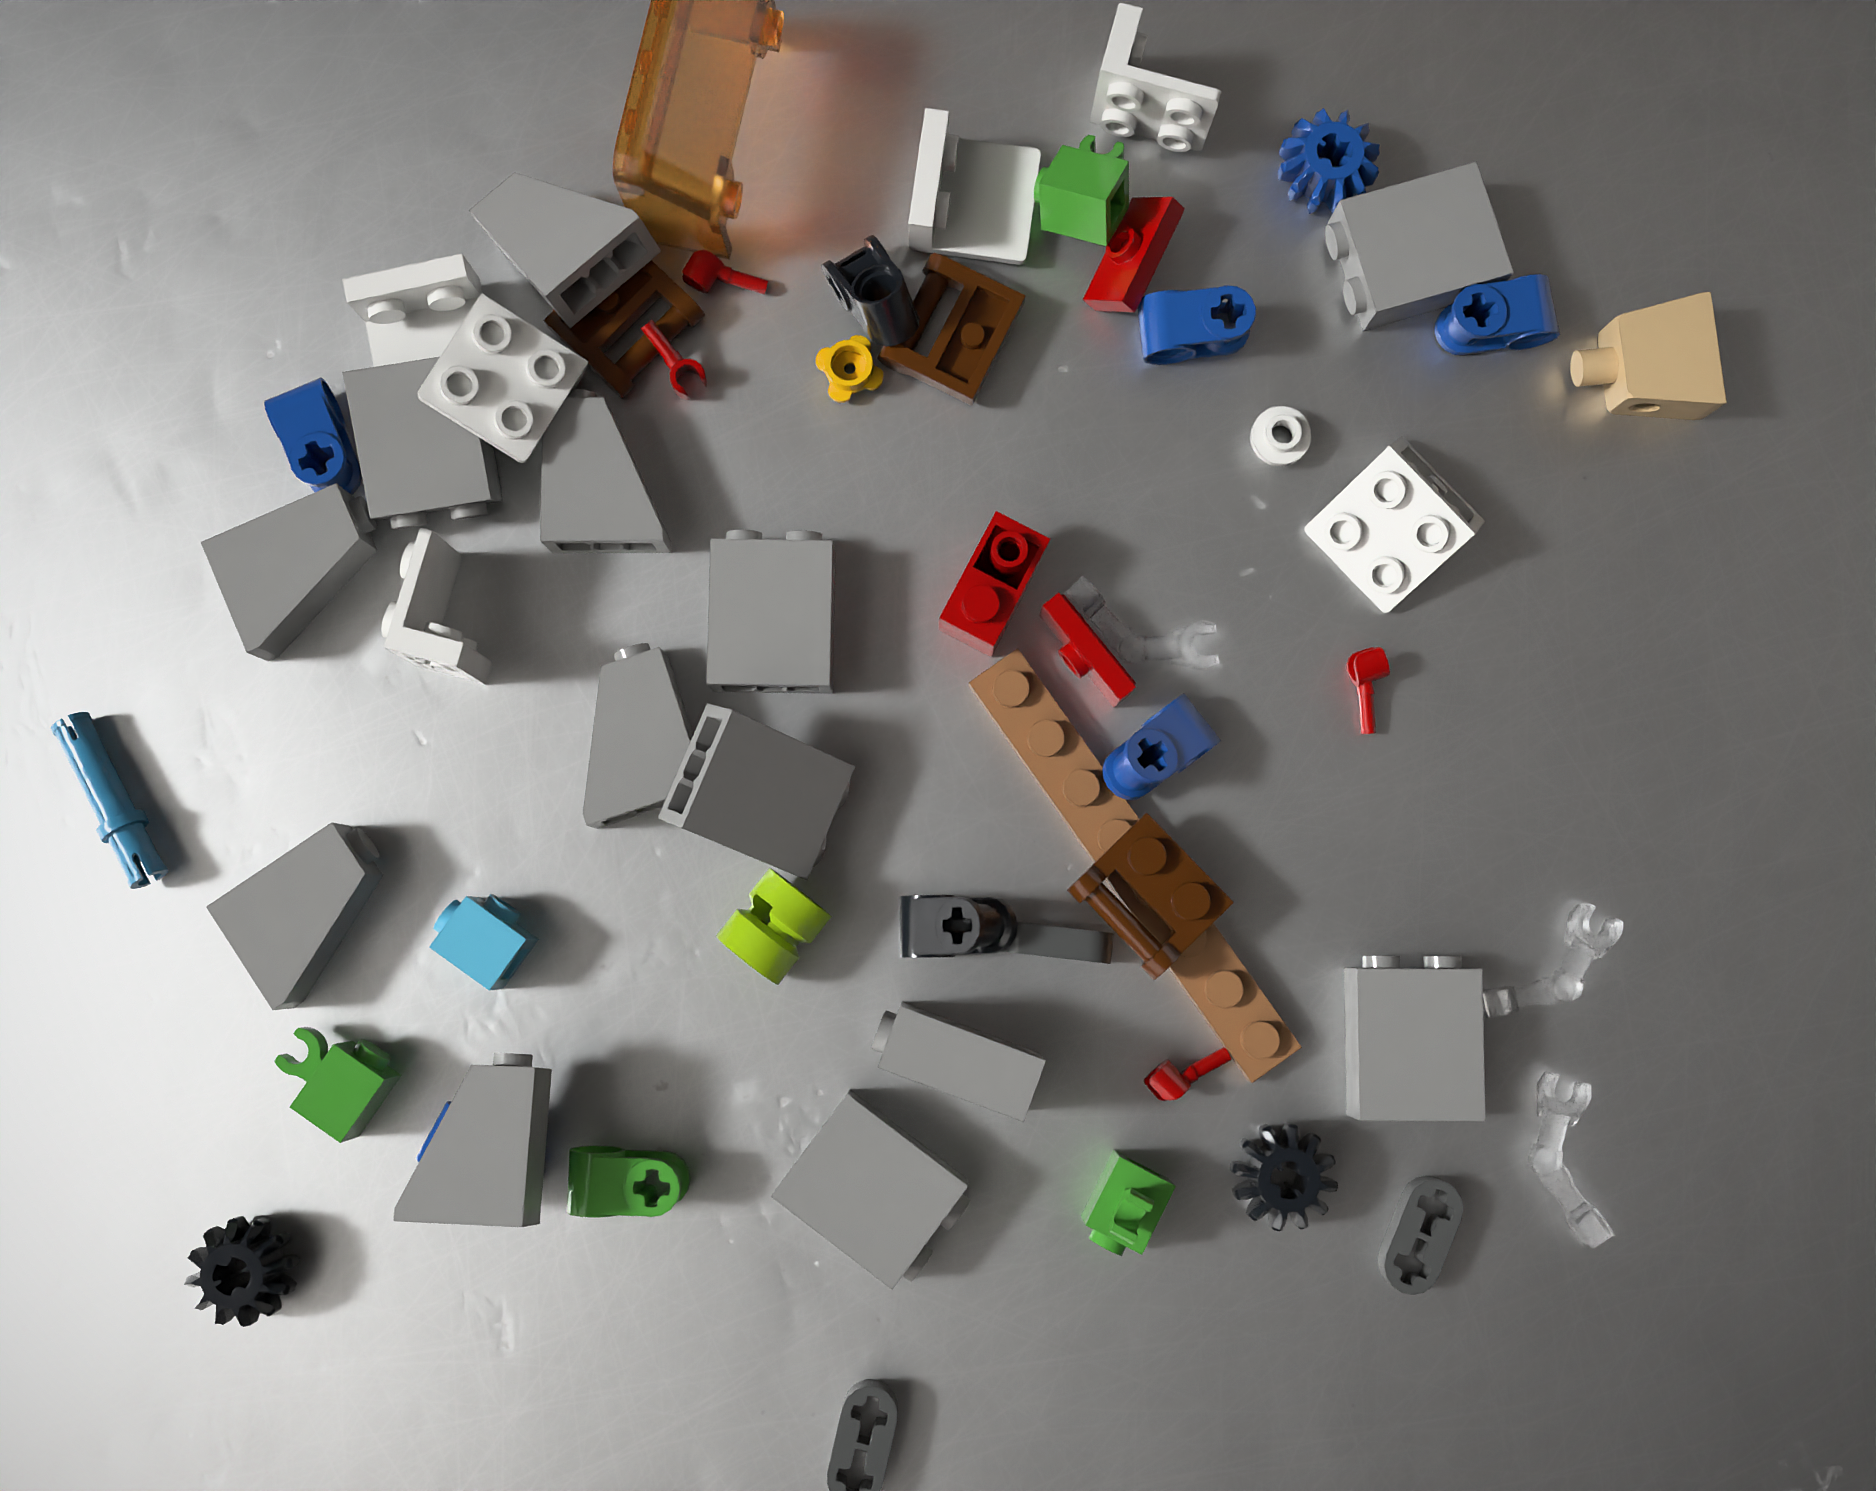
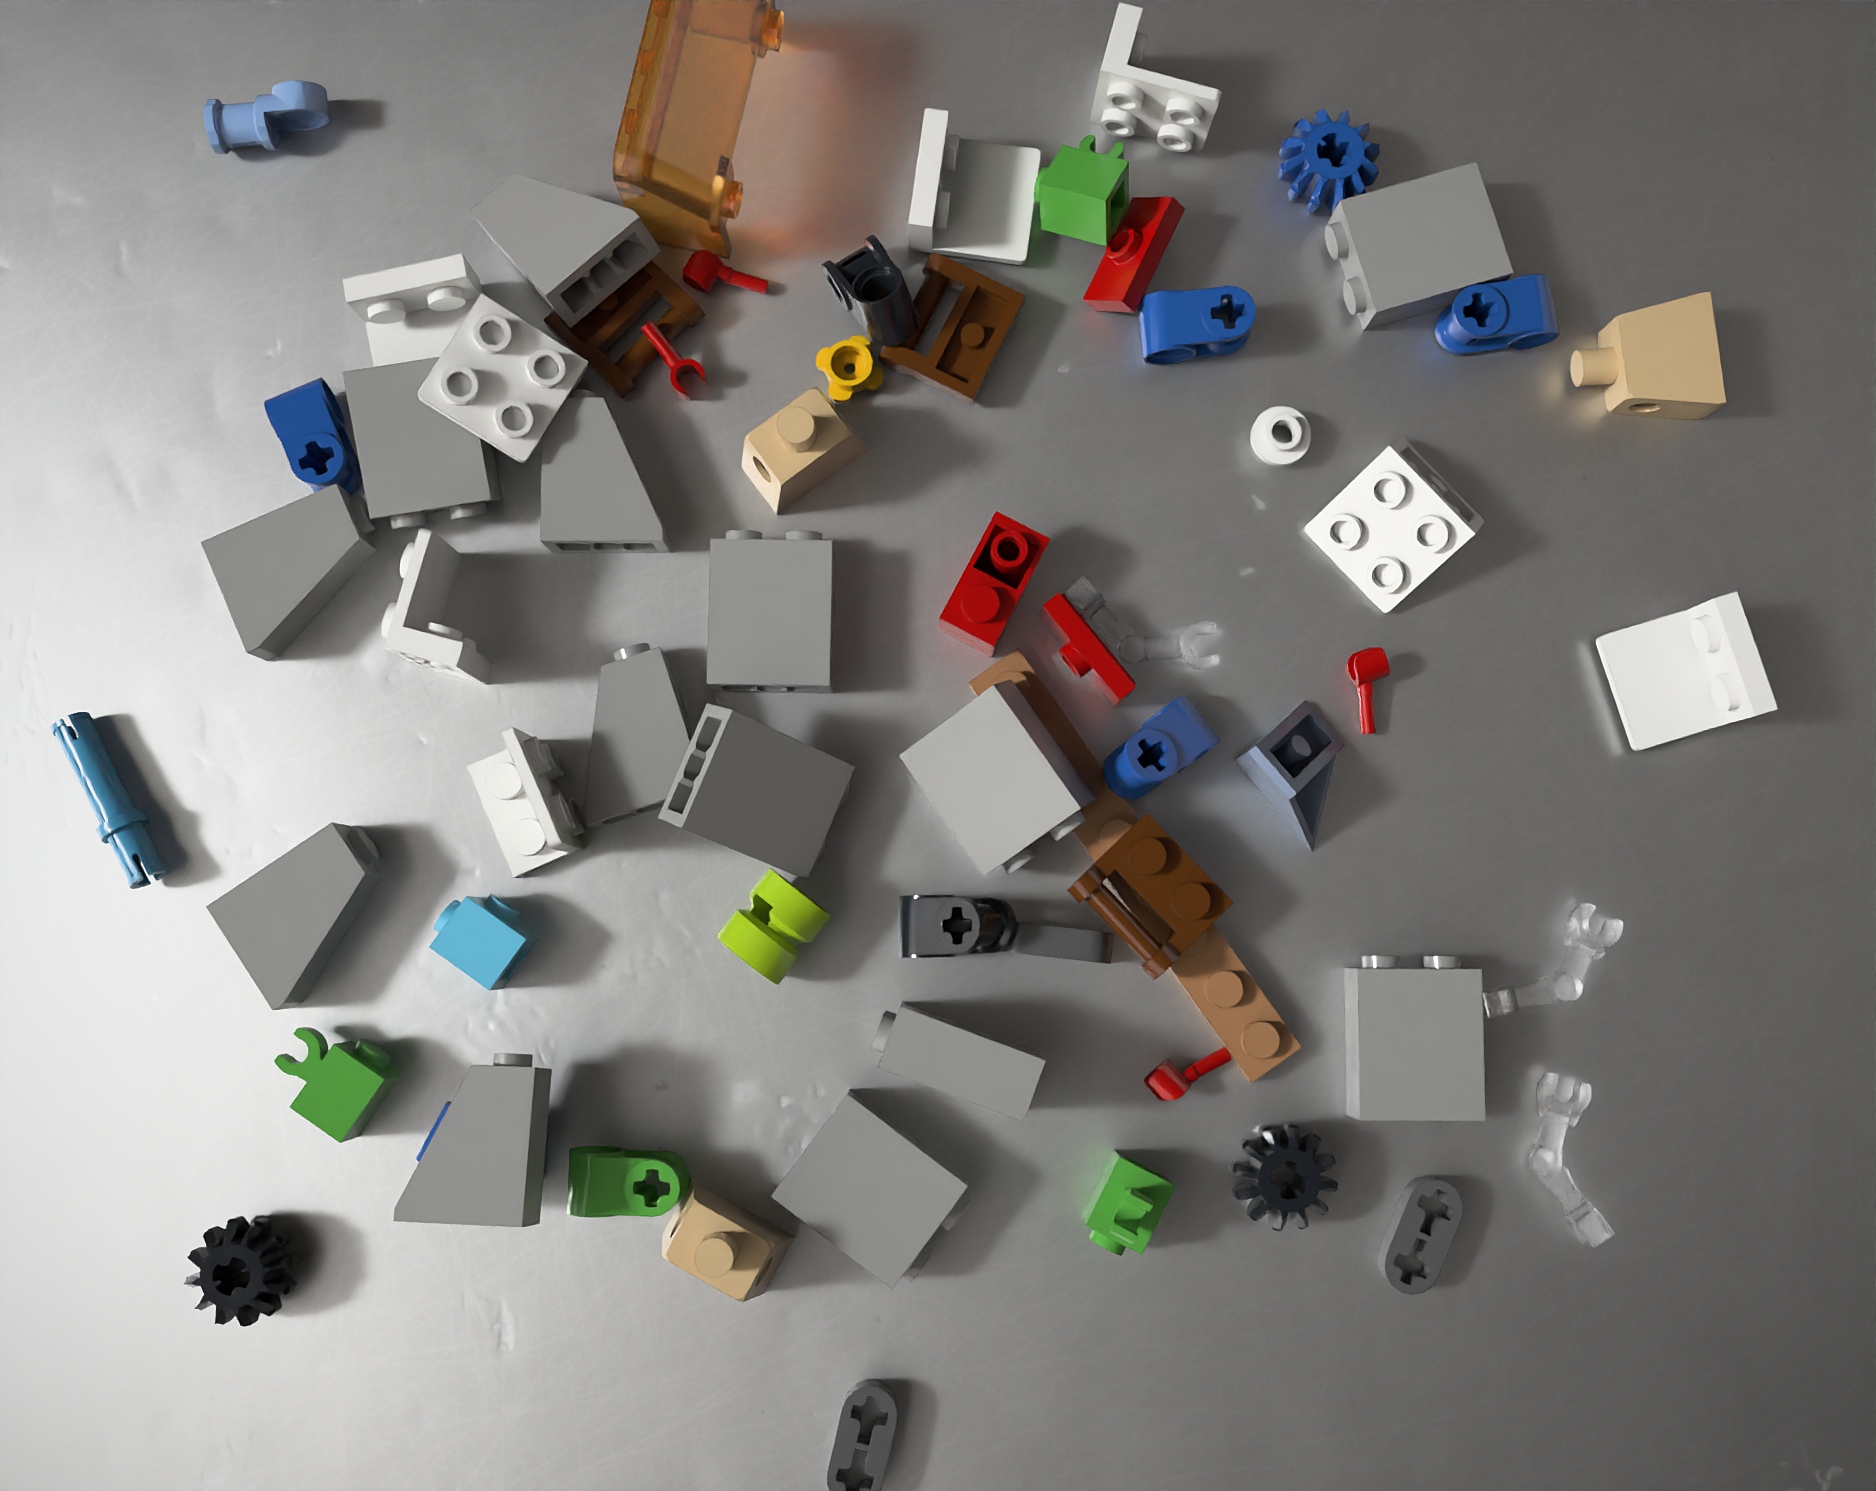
none -> light blue connector [204,80,329,155]
none -> white bracket [466,727,587,878]
none -> tan torso [662,1180,795,1302]
none -> tan torso [742,386,867,515]
none -> light grey brick [899,679,1096,877]
none -> sand blue slope [1234,700,1345,852]
none -> white bracket [1596,591,1778,751]

